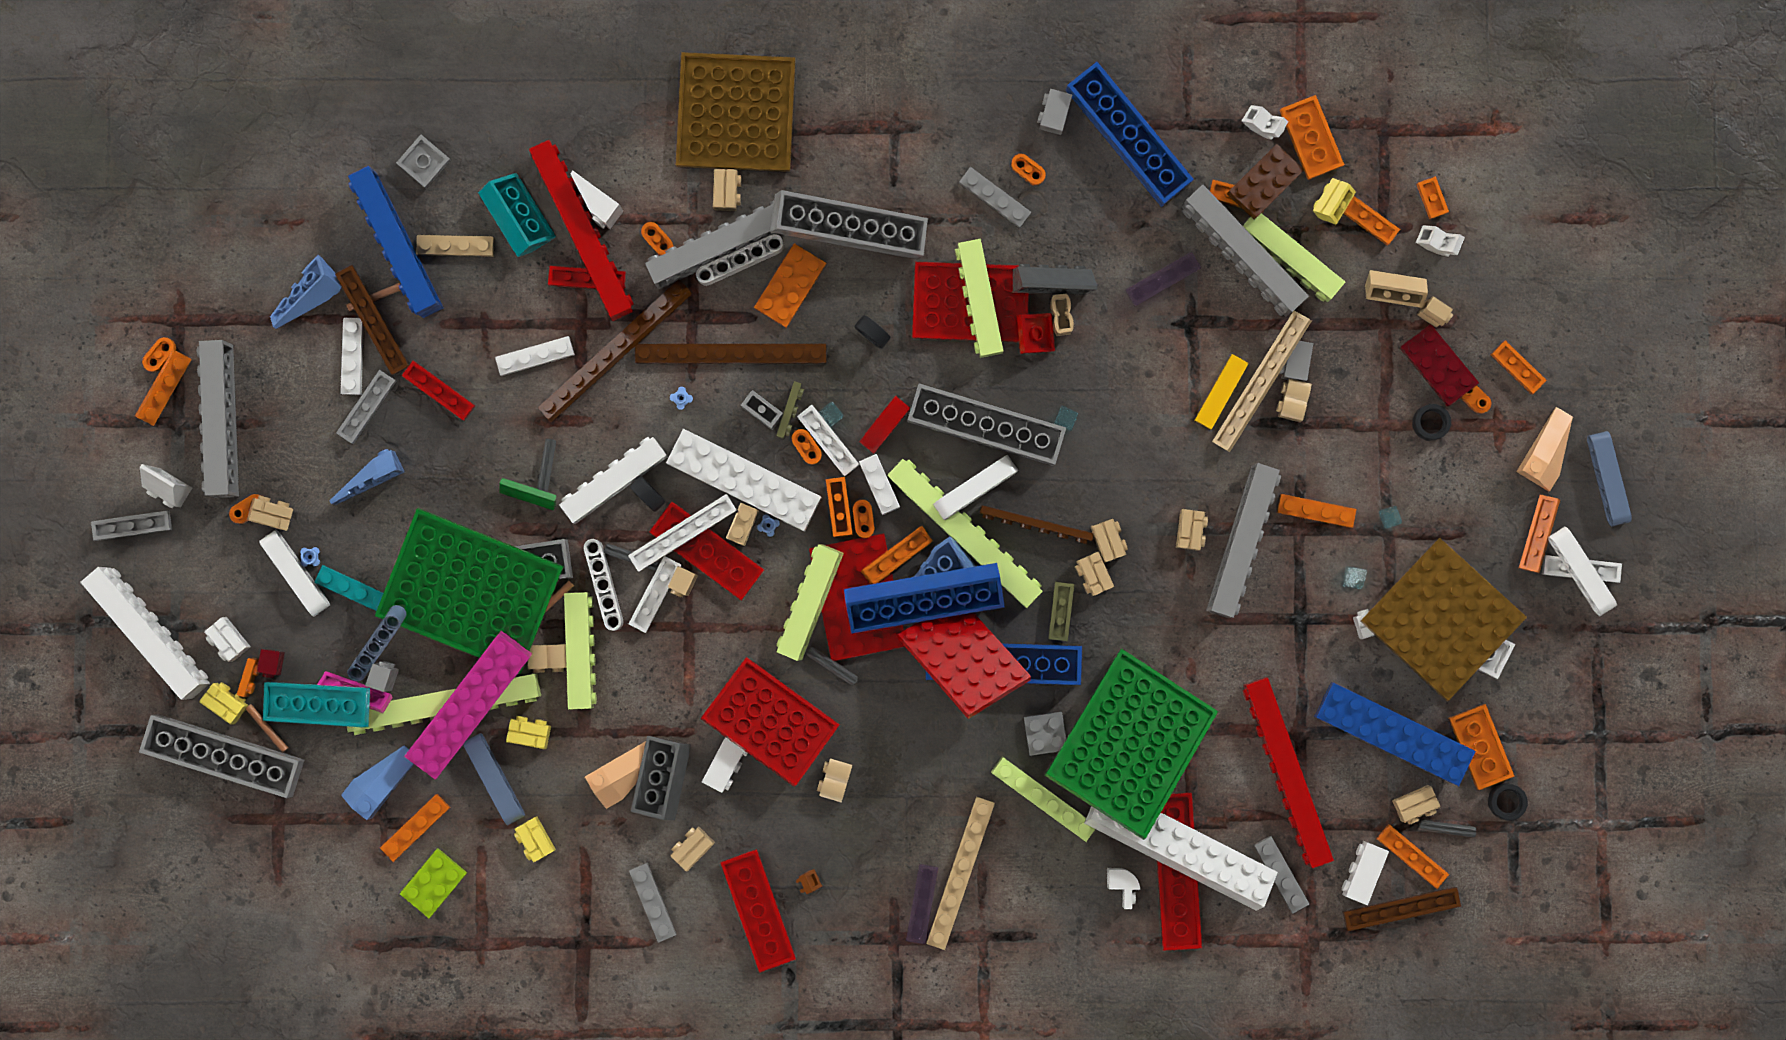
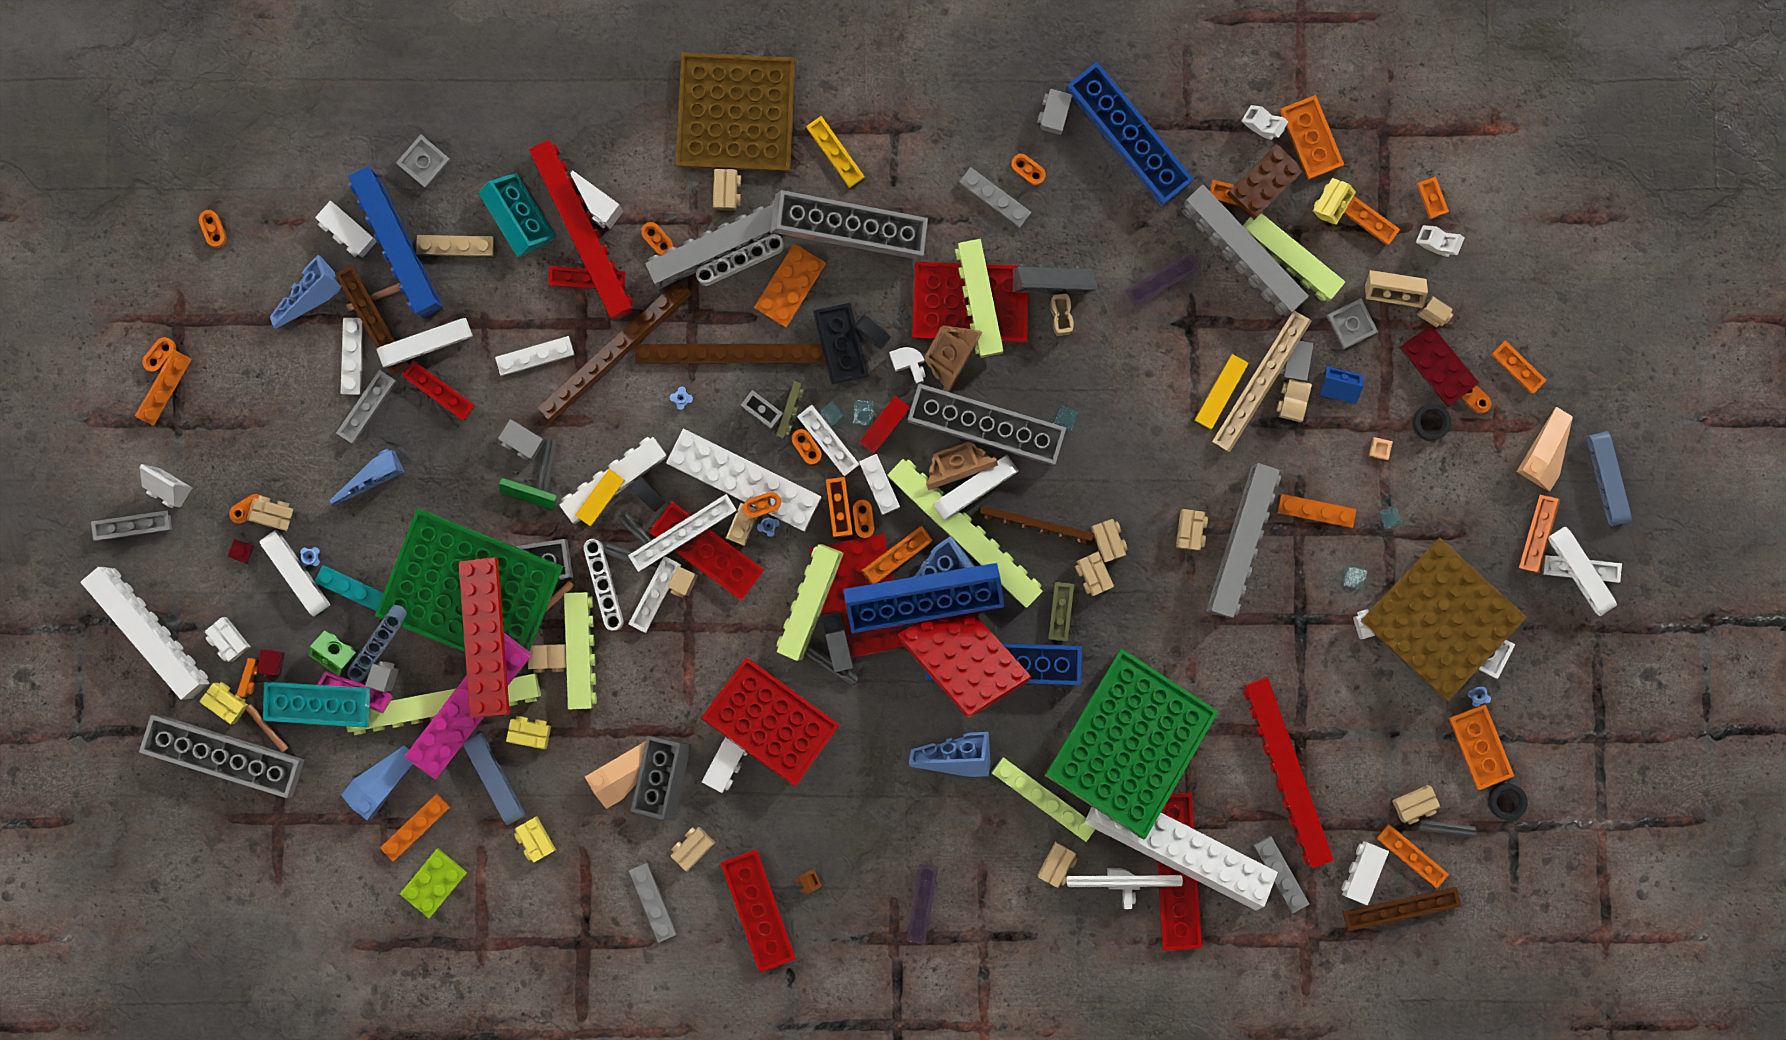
light grey brick [197,340,239,498] -> none
tan brick [817,758,852,803] -> none
tan plate [926,796,995,950] -> none
red plate [1017,313,1055,354] -> none
light grey plate [1024,712,1066,756] -> none
blue brick [1314,682,1476,786] -> none
none -> orange plate [199,210,227,248]
none -> dark red plate [228,539,254,564]
none -> bright green brick [308,630,356,677]
none -> white brick [315,201,377,258]
none -> white beam [376,318,473,368]
none -> red plate [459,557,510,718]
none -> light grey brick [498,419,545,460]
none -> yellow tile [575,468,625,527]
none -> dark grey axle [619,512,652,546]
none -> orange plate [743,492,781,518]
none -> yellow tile [806,116,865,189]
none -> black tile [813,303,869,385]
none -> black slope [821,612,853,672]
none -> clear light blue slope [853,401,874,425]
none -> white brick [889,347,926,385]
none -> medium blue wedge [909,732,990,777]
none -> medium nougat wing [924,326,983,392]
none -> medium nougat wing [926,441,998,490]
none -> tan brick [1037,842,1078,888]
none -> white axle [1067,875,1183,887]
none -> blue panel [1320,366,1364,404]
none -> light grey tile [1326,298,1378,349]
none -> light nougat tile [1369,437,1393,460]
none -> light blue plate [1468,687,1491,707]

